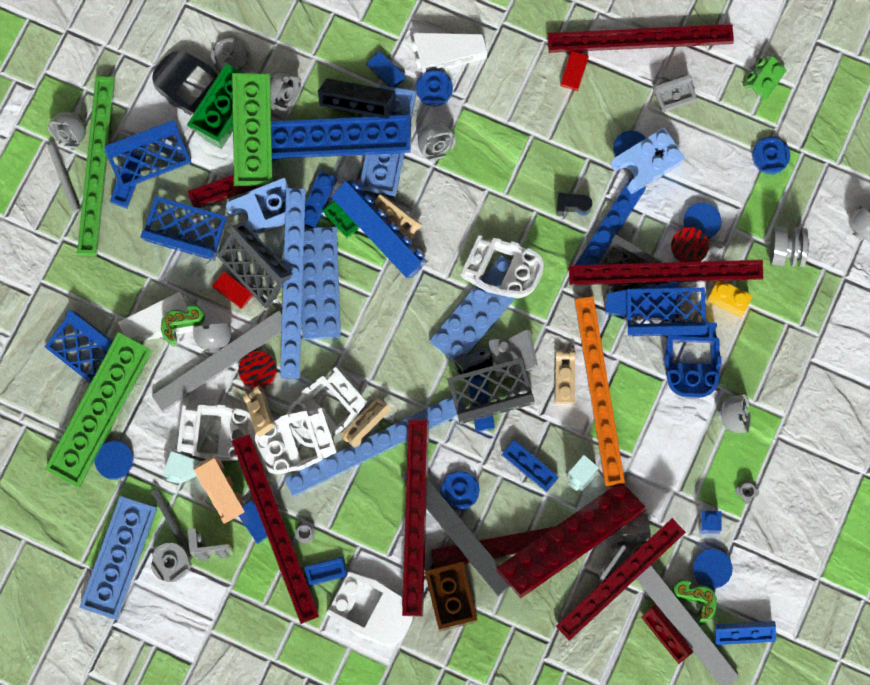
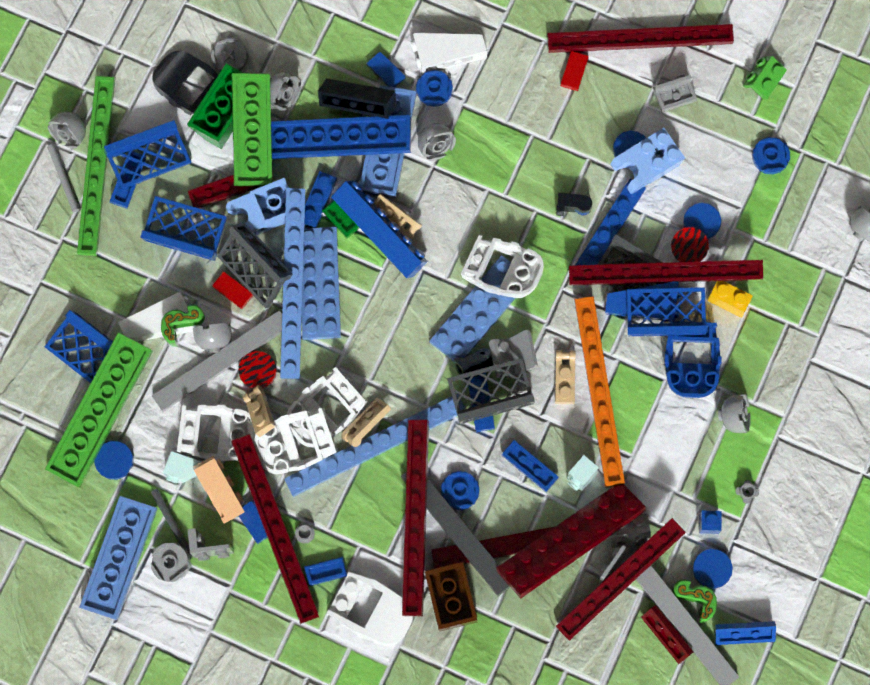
light grey wheel [769,226,809,268] -> none

